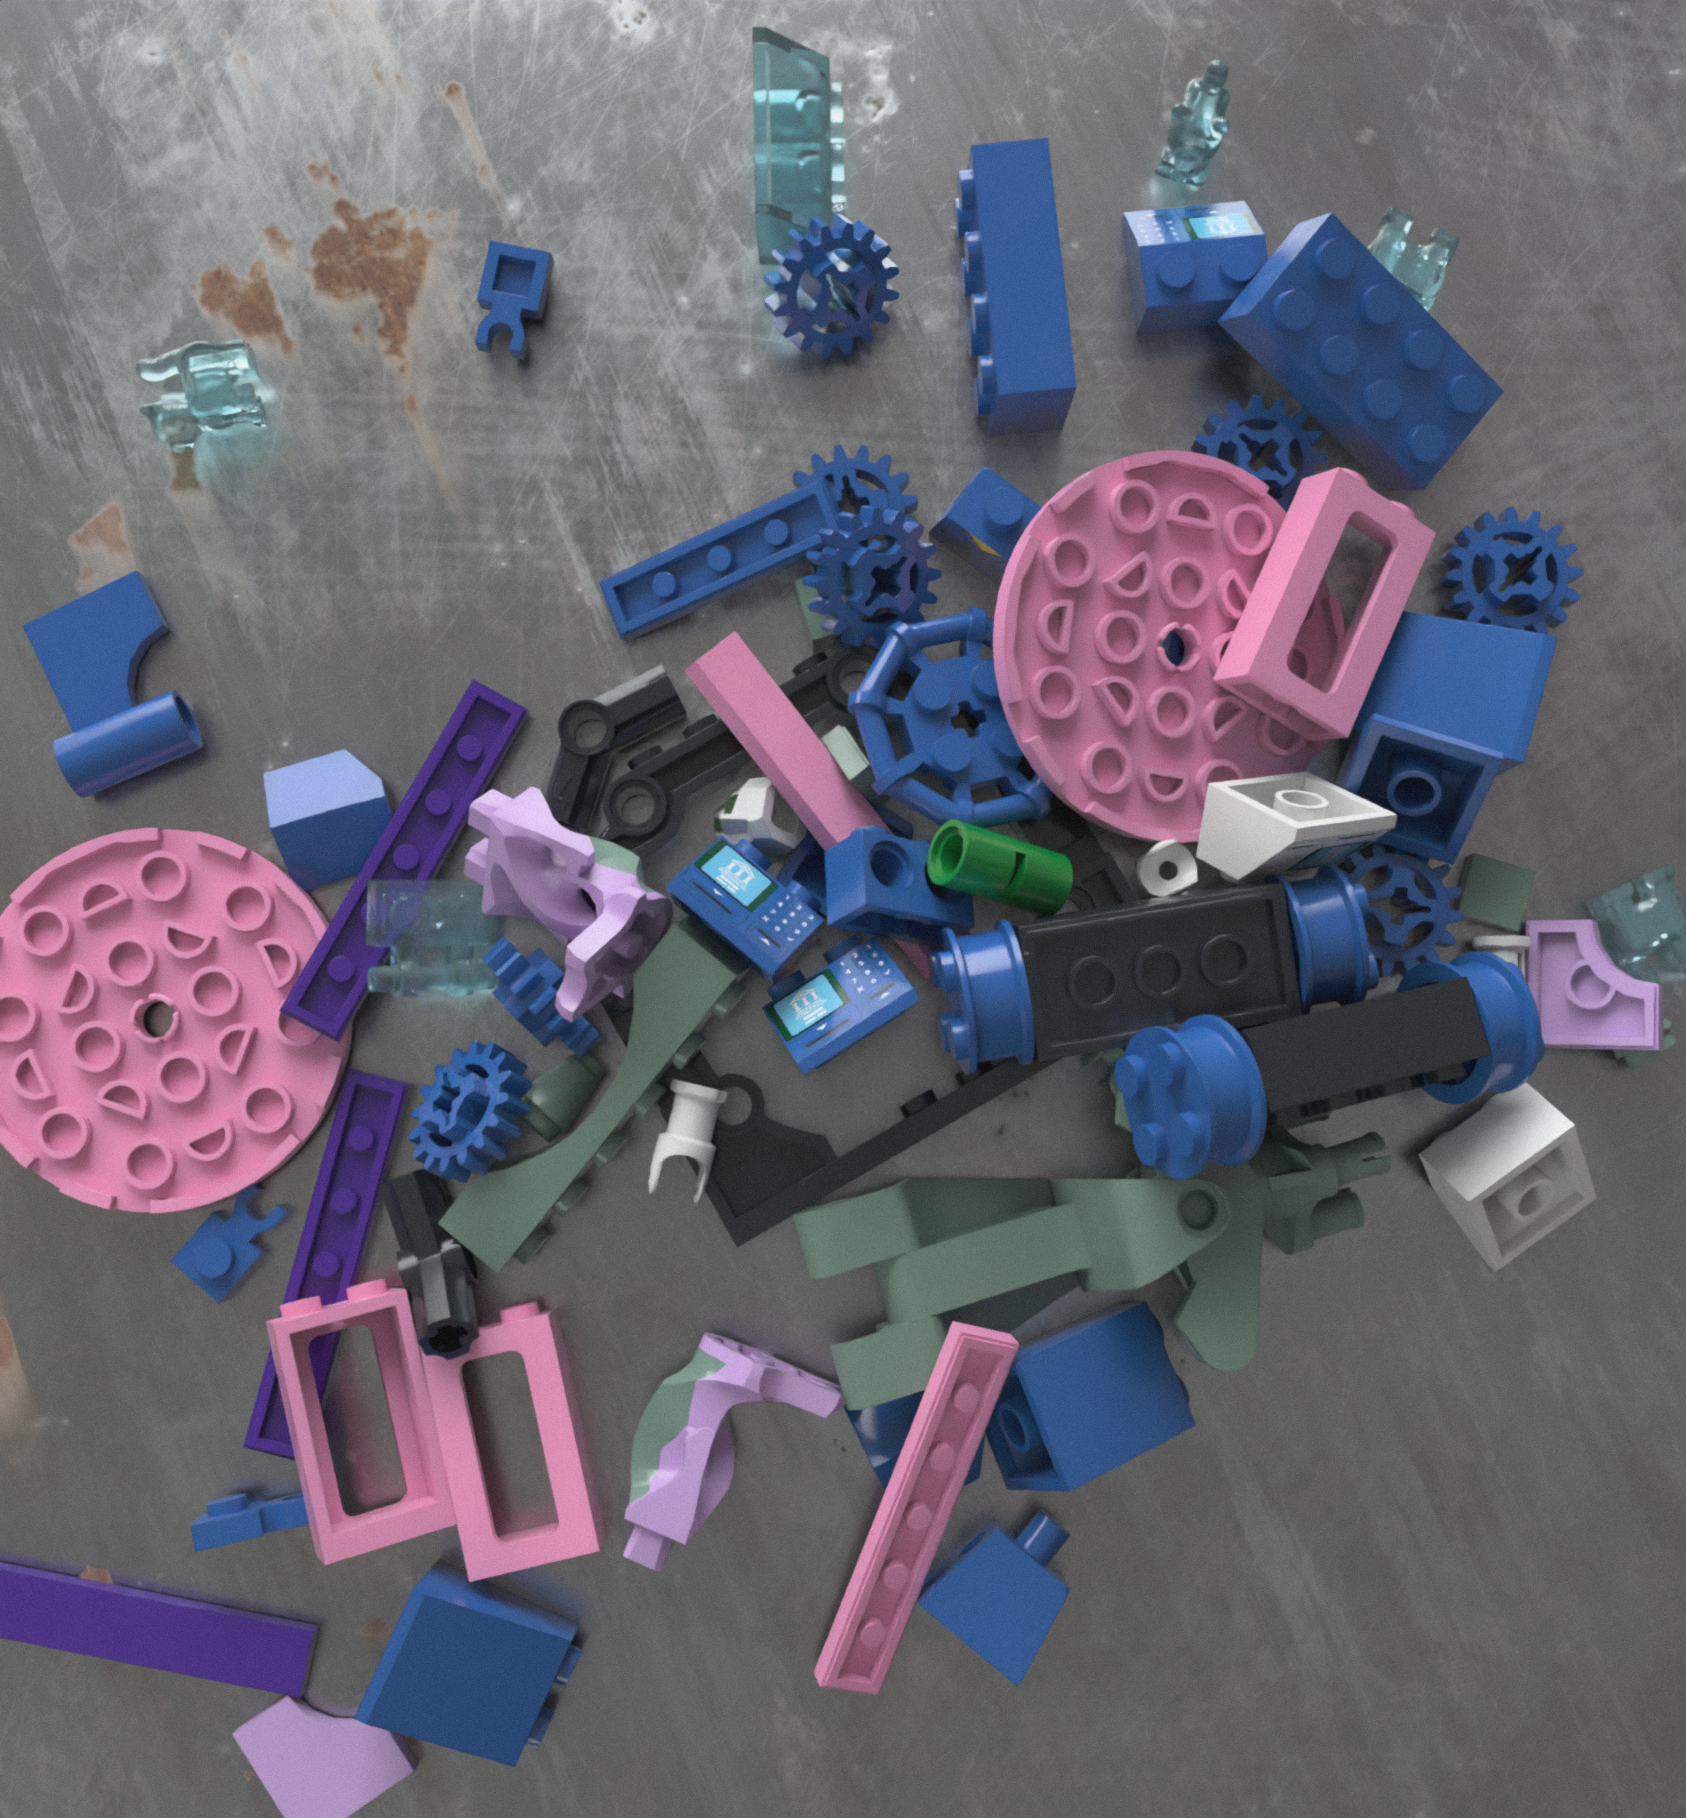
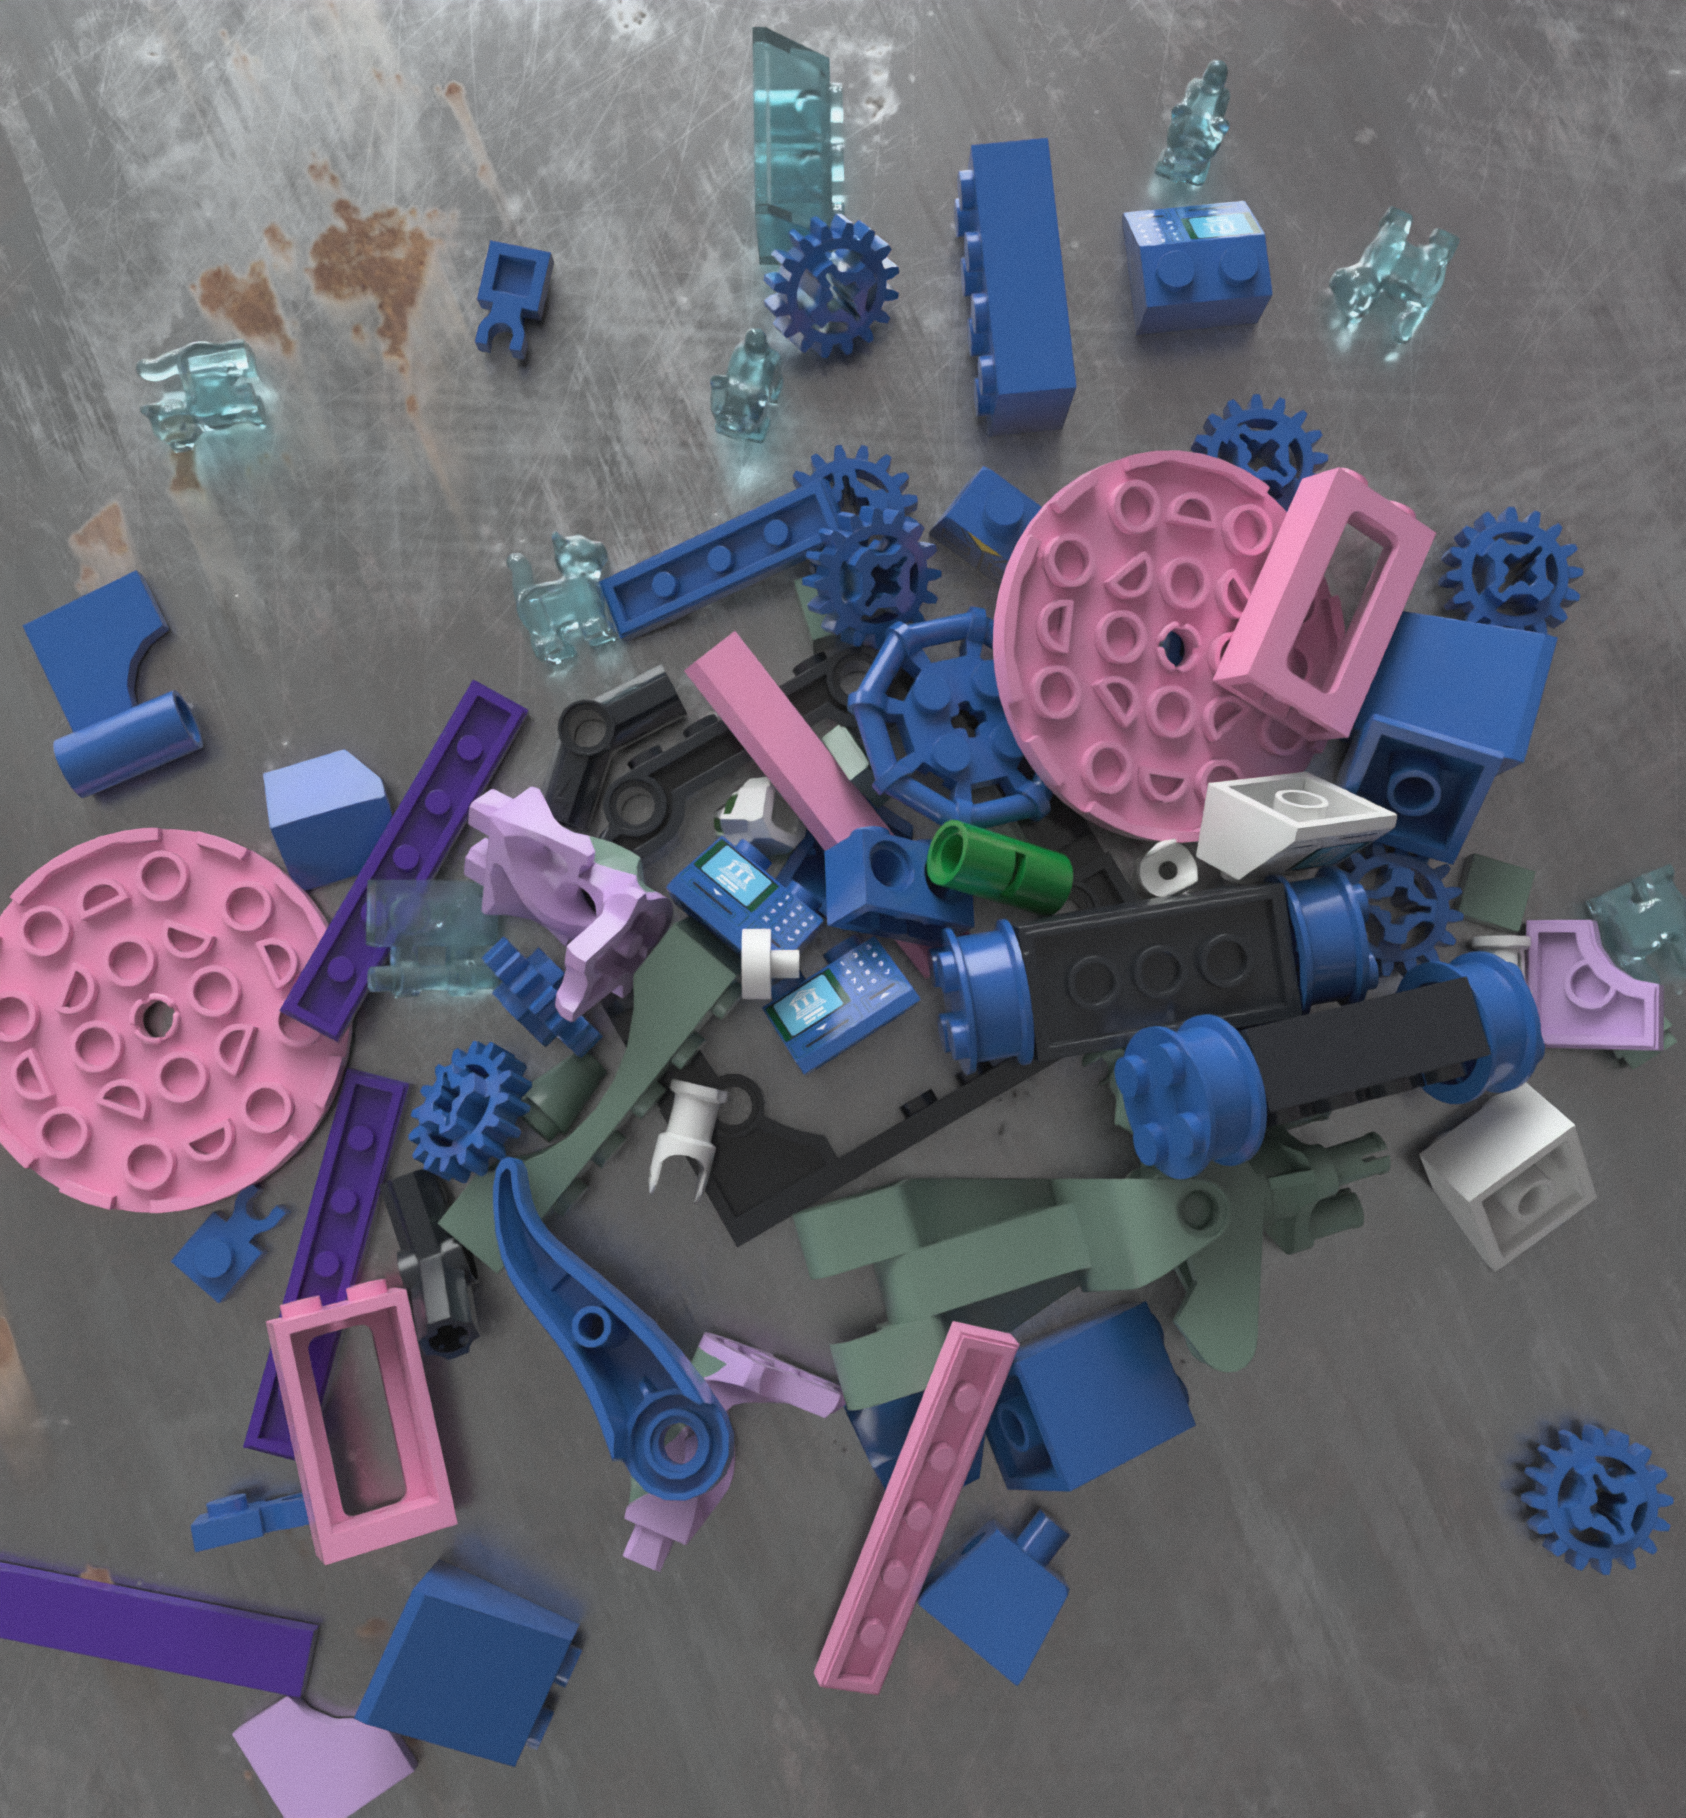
bright pink piece [419,1301,607,1582] -> none
blue brick [1217,212,1504,491] -> none
none -> blue animal [493,1157,734,1501]
none -> clear light blue animal [506,531,618,665]
none -> clear light blue animal [710,328,784,444]
none -> white tile [742,929,799,999]
none -> blue gear [1521,1425,1674,1575]

